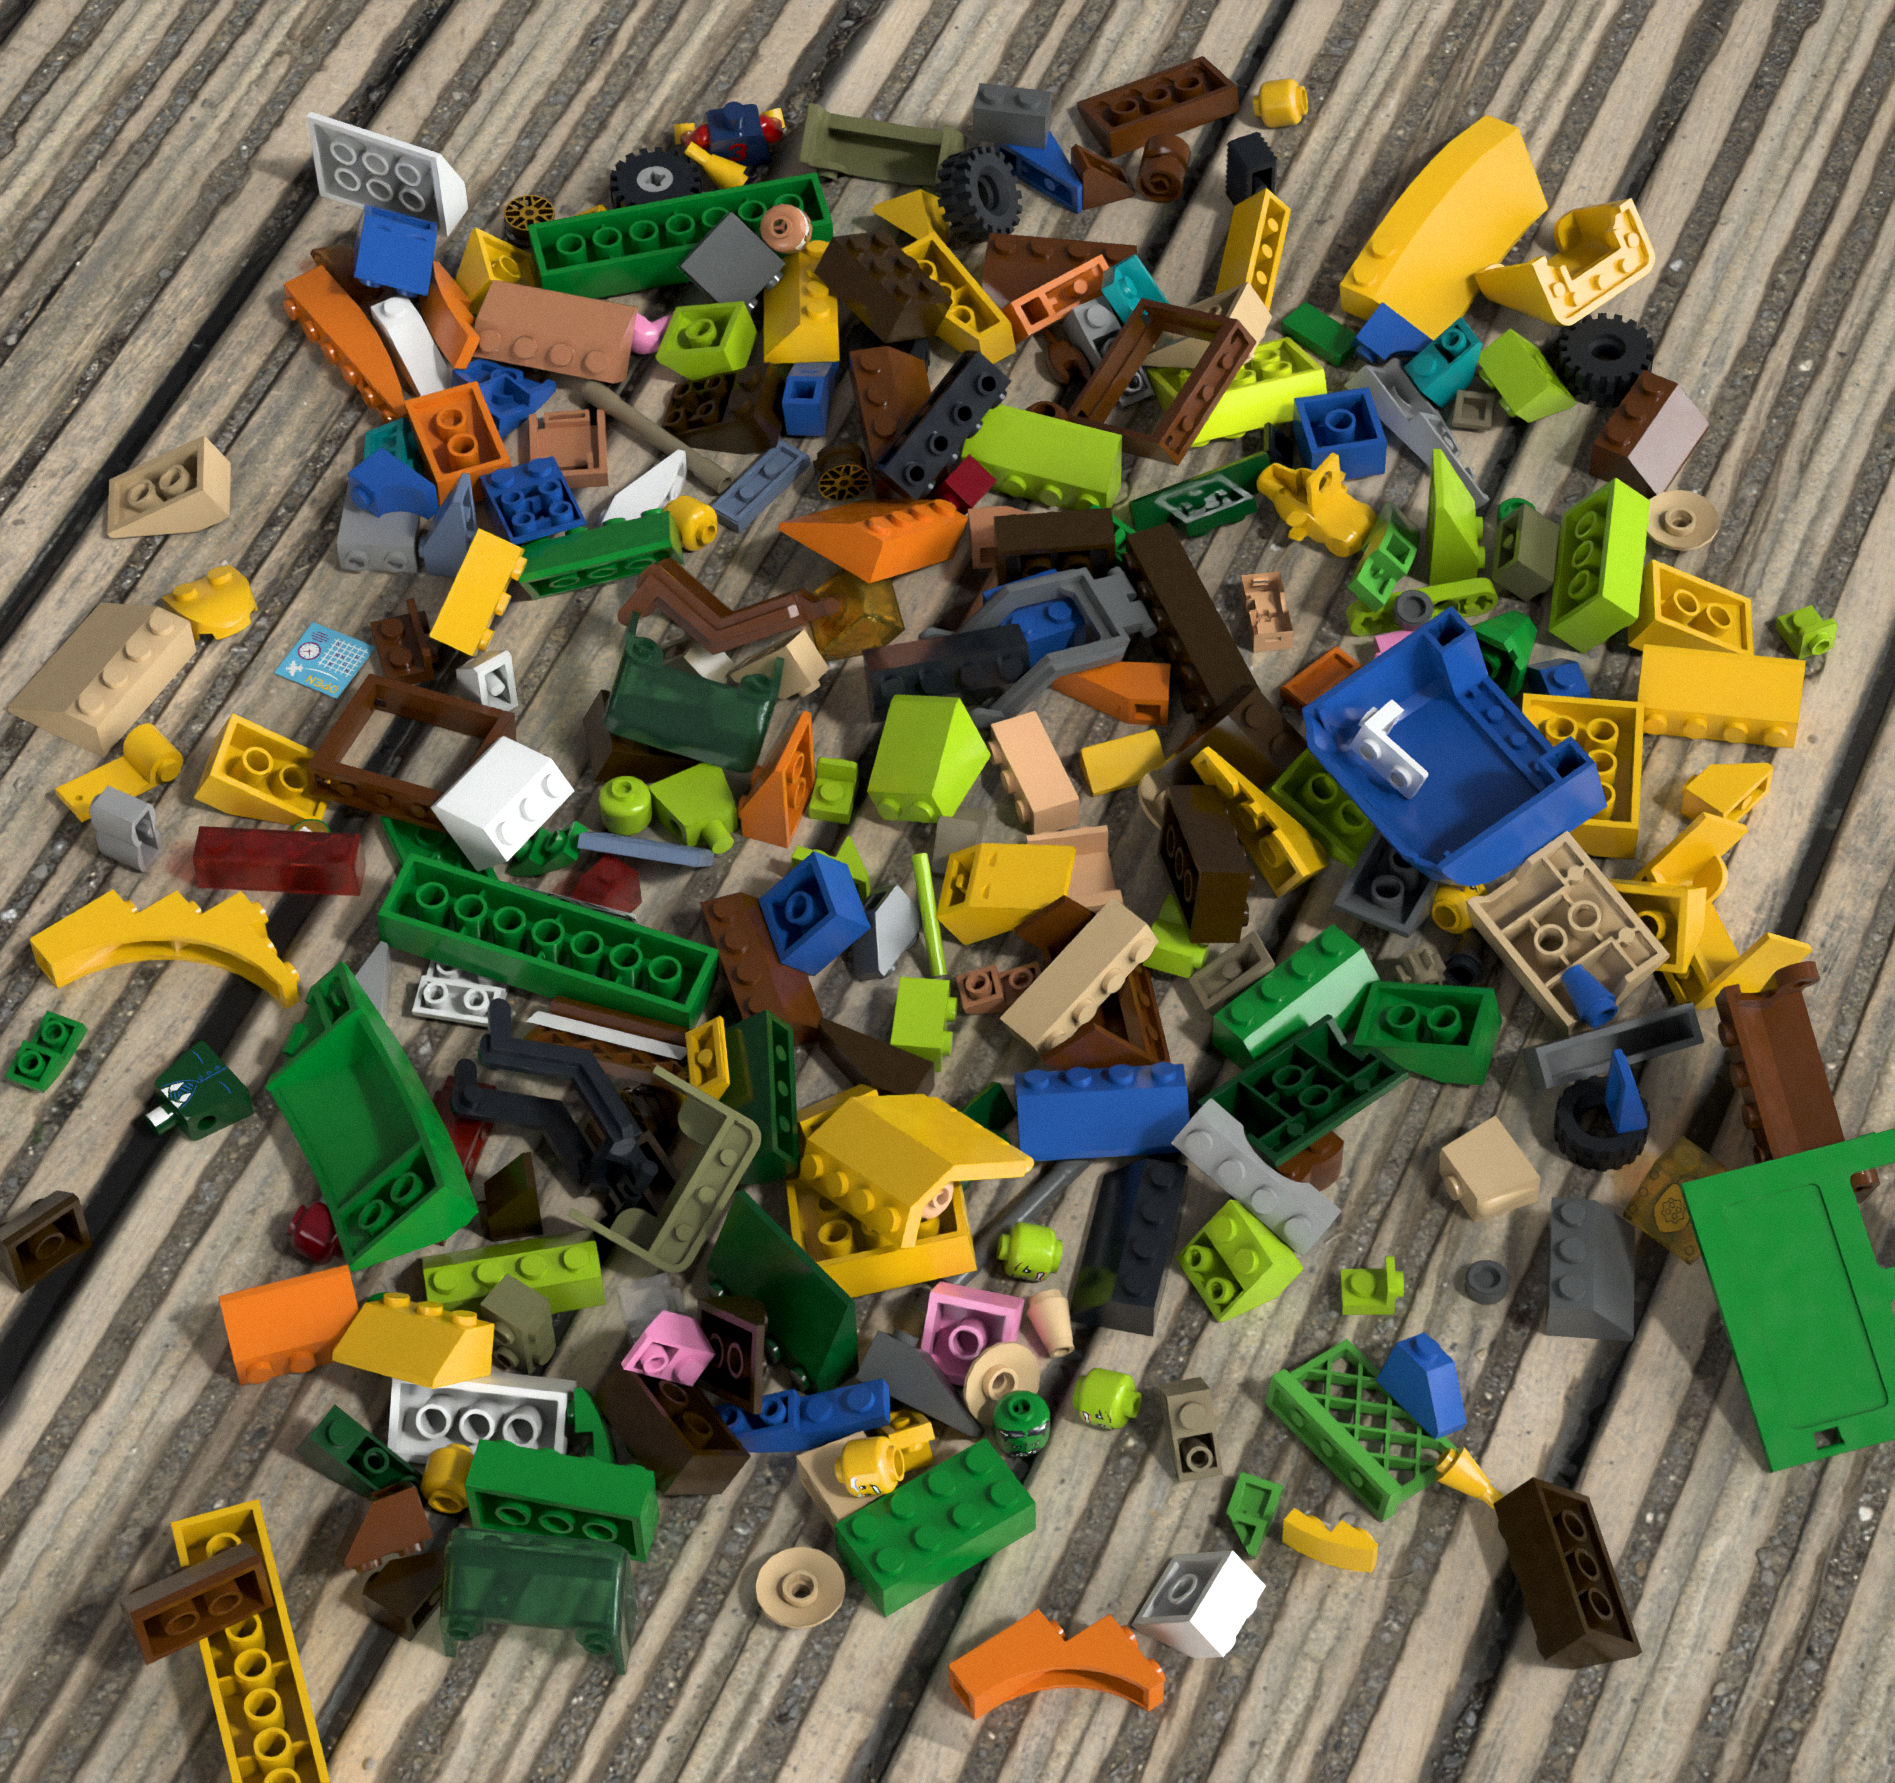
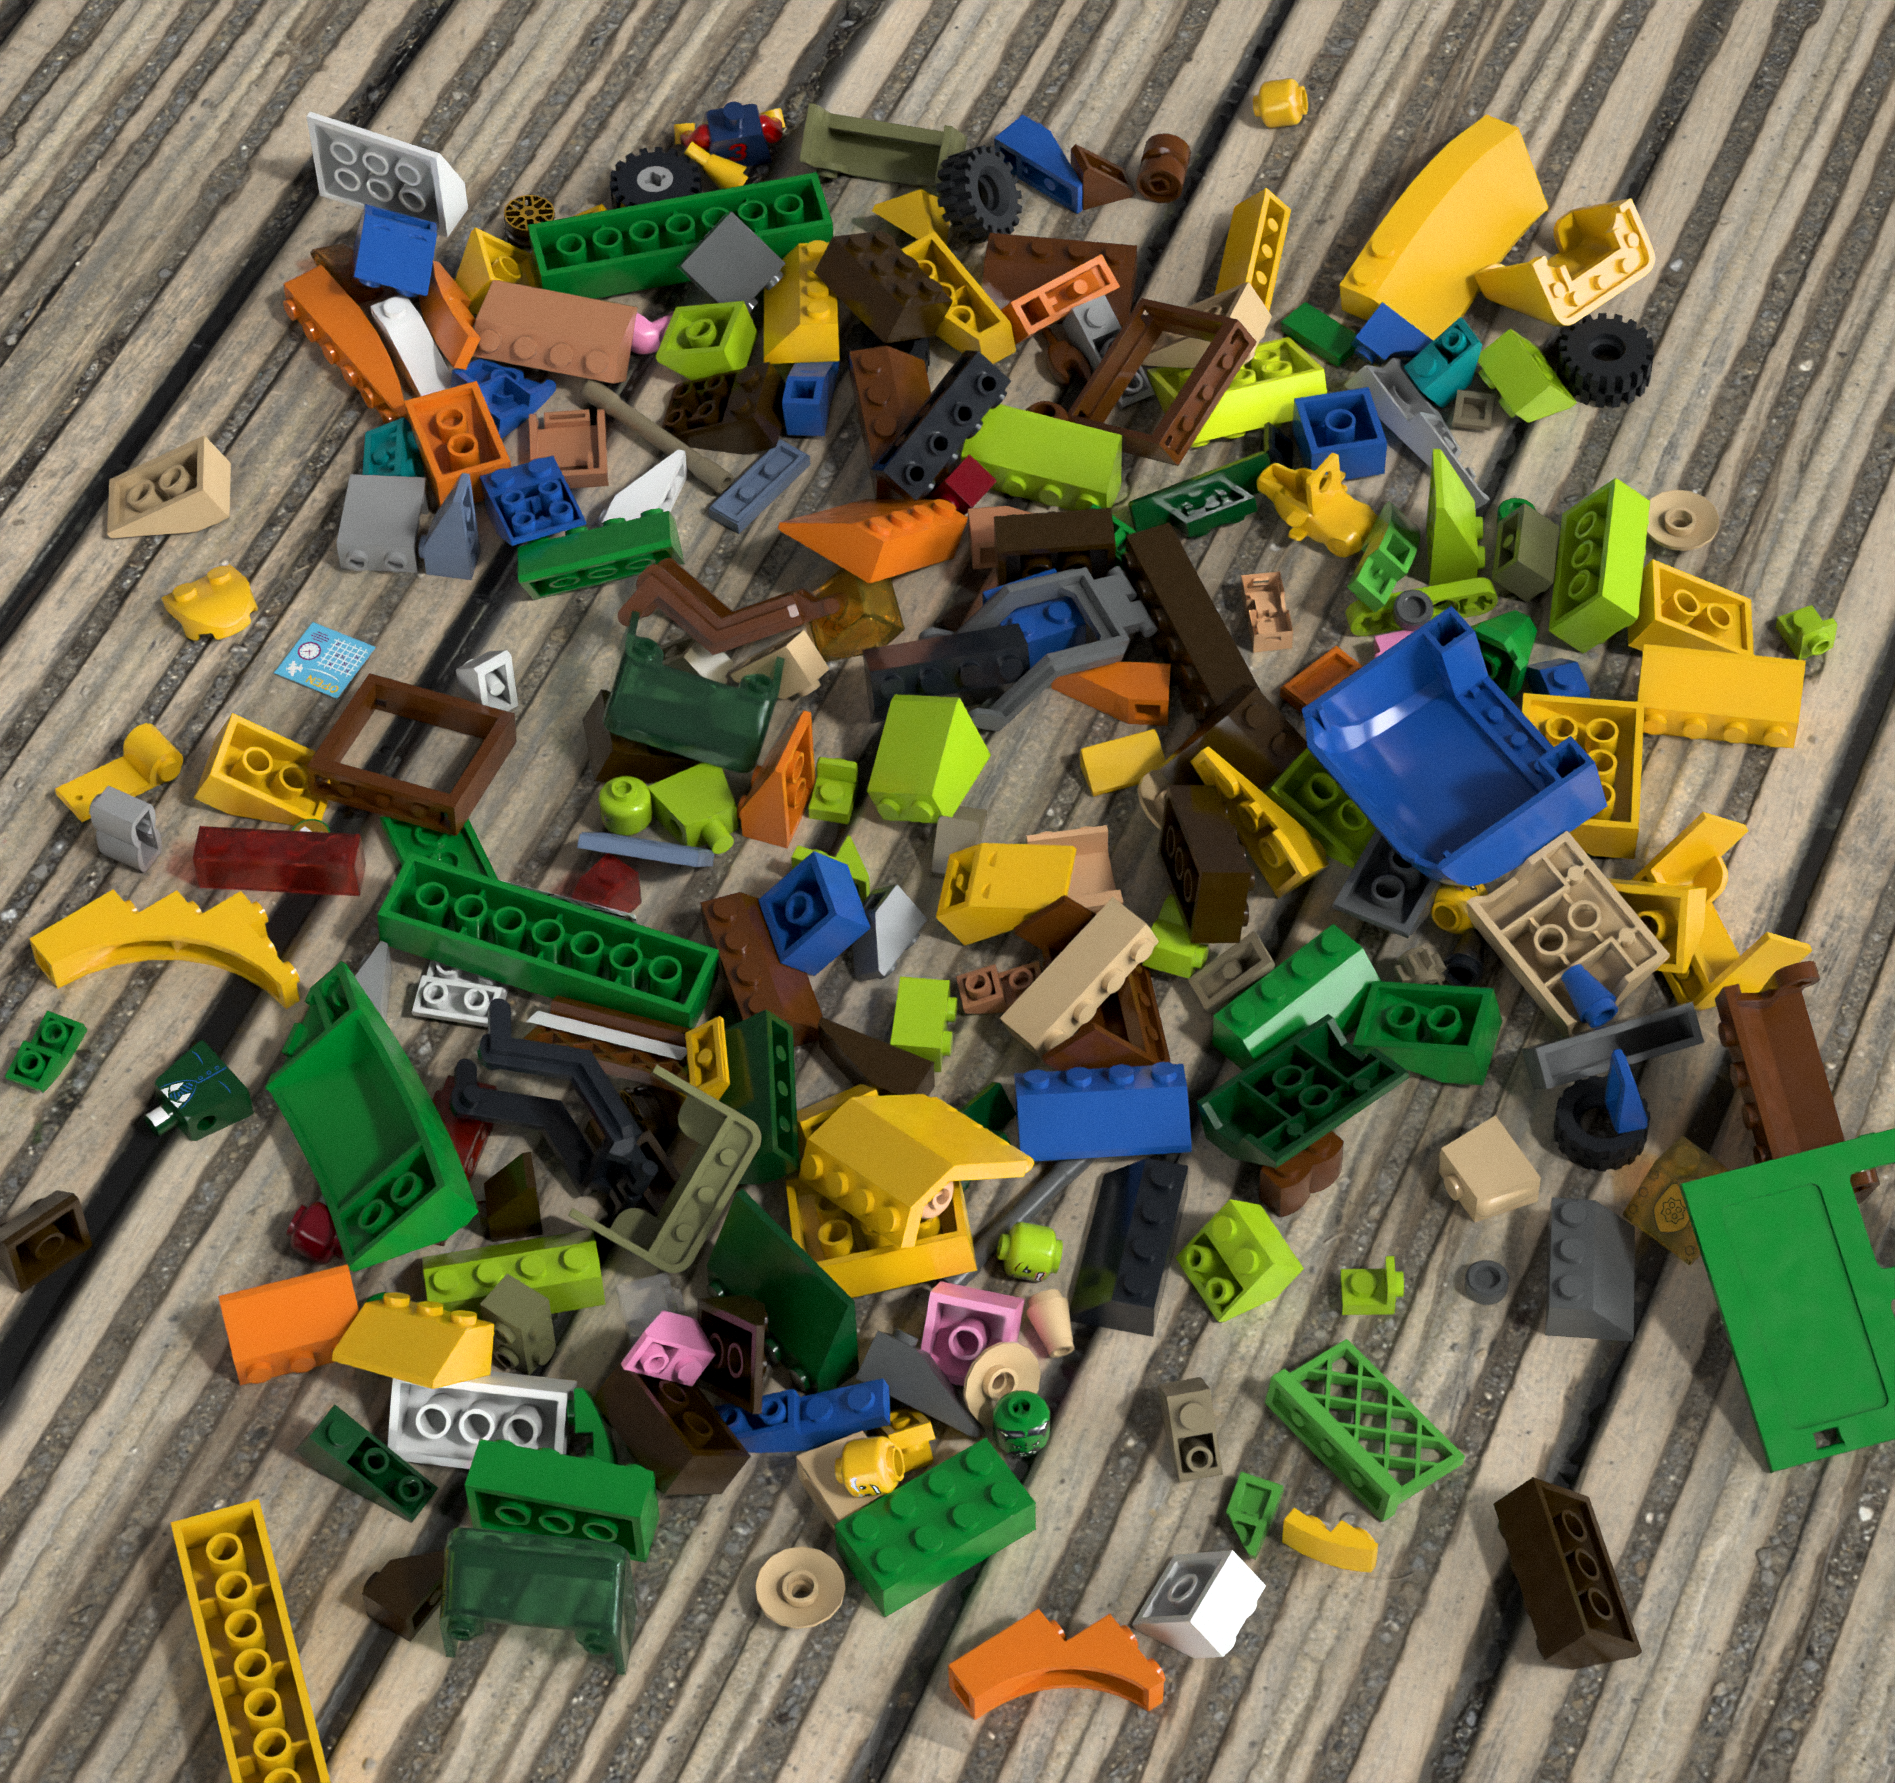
tan slope [7,602,197,758] -> none
reddish brown slope [119,1541,274,1665] -> none
reddish brown slope [335,1480,433,1573] -> none
blue arch [348,447,439,520] -> none
reddish brown bracket [370,598,439,685] -> none
yellow head [420,1443,474,1513] -> none
yellow slope [429,528,528,657] -> none
white slope [430,736,575,872] -> none
green slope [507,821,588,877] -> none
yellow head [663,495,718,551] -> none
nougat head [760,204,813,255] -> none
dark brown wheel [813,442,870,501] -> none
lime bar [911,853,947,978] -> none
dark grey brick [973,83,1051,149] -> none
light nougat brick [986,711,1079,835] -> none
lime head [1073,1368,1142,1429] -> none
reddish brown slope [1076,56,1239,158] -> none
teal bracket [1101,254,1170,324] -> none
light grey arch [1171,1098,1341,1257] -> none
black brick [1225,132,1278,206] -> none
white bracket [1349,700,1428,799] -> none
blue slope [1376,1332,1467,1440] -> none
yellow cone [1434,1445,1505,1510] -> none
reddish brown slope [1589,370,1709,500] -> none
yellow slope [1681,763,1774,822] -> none

